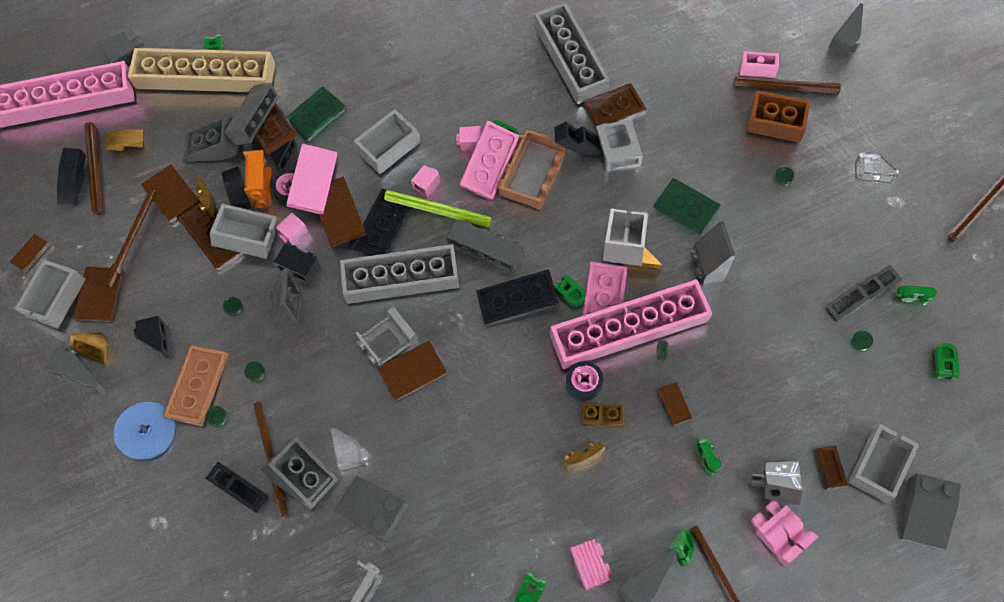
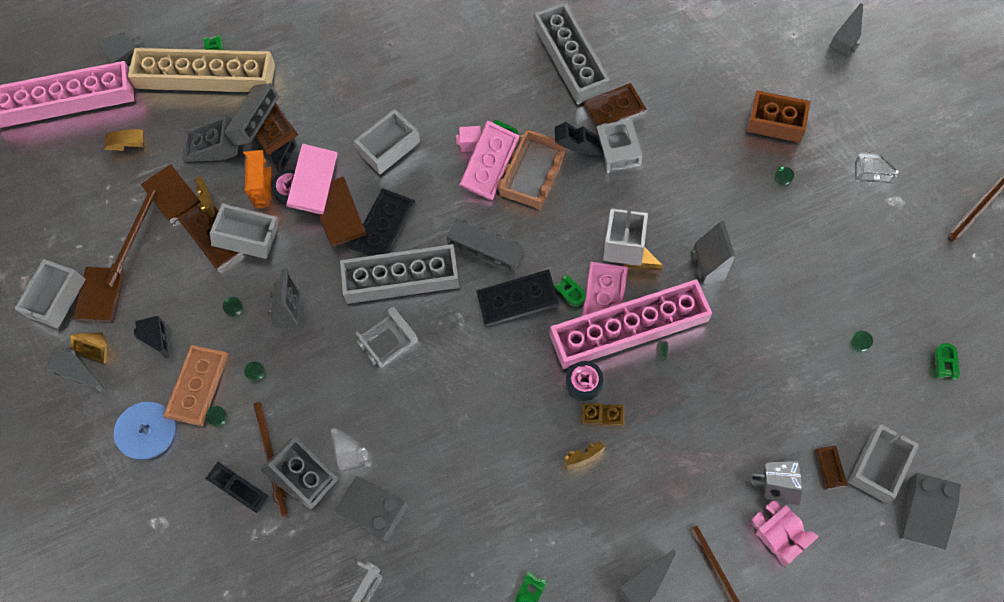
reddish brown tile [10,234,50,273] -> none
black slope [57,148,86,206] -> none
reddish brown axle [84,122,103,215] -> none
black slope [221,166,253,210] -> none
black brick [273,244,321,284] -> none
bright pink brick [276,213,308,245] -> none
clear green tile [286,86,347,142] -> none
reddish brown tile [377,341,448,402] -> none
lime axle [384,190,491,227] -> none
bright pink brick [411,165,440,198] -> none
bright pink brick [570,539,612,591] -> none
clear green tile [653,178,721,235] -> none
reddish brown tile [658,382,693,427] -> none
green plate [670,529,695,566] -> none
green plate [695,437,722,475] -> none
reddish brown axle [734,76,841,94] -> none
bright pink brick [739,51,779,78] -> none
dark grey slope [825,265,903,321] -> none
green plate [897,286,937,304] -> none

